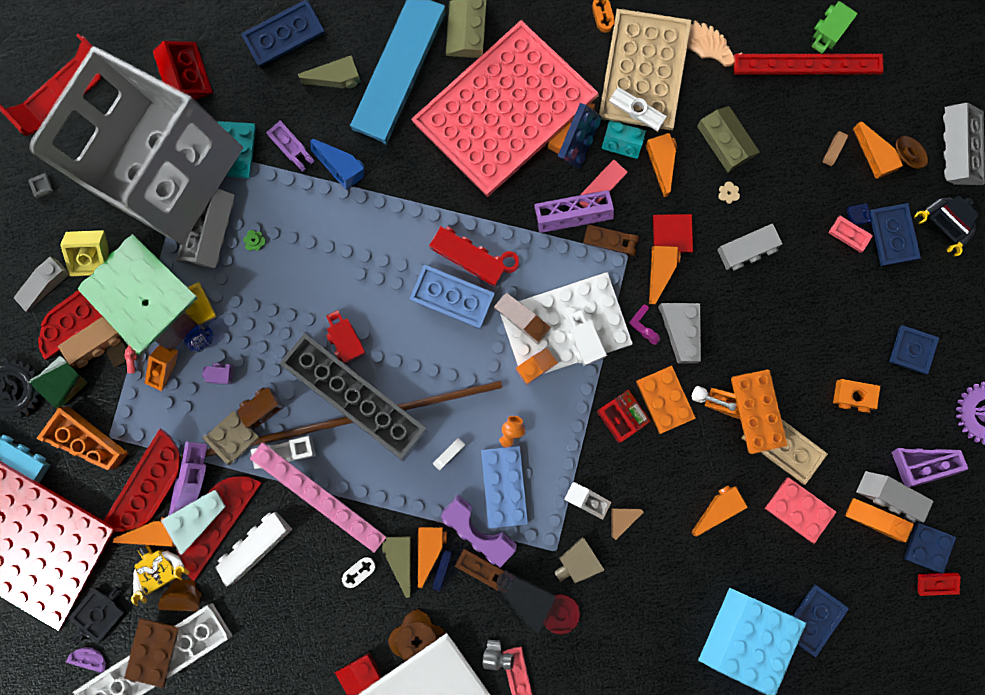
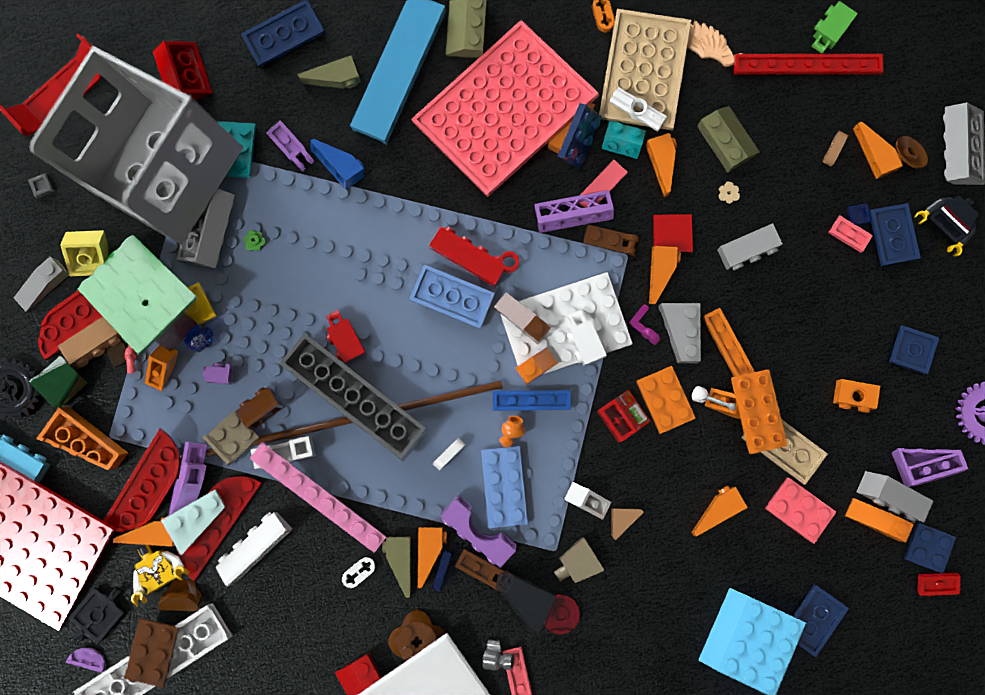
none -> blue plate [493,390,571,411]
none -> orange plate [702,308,755,377]

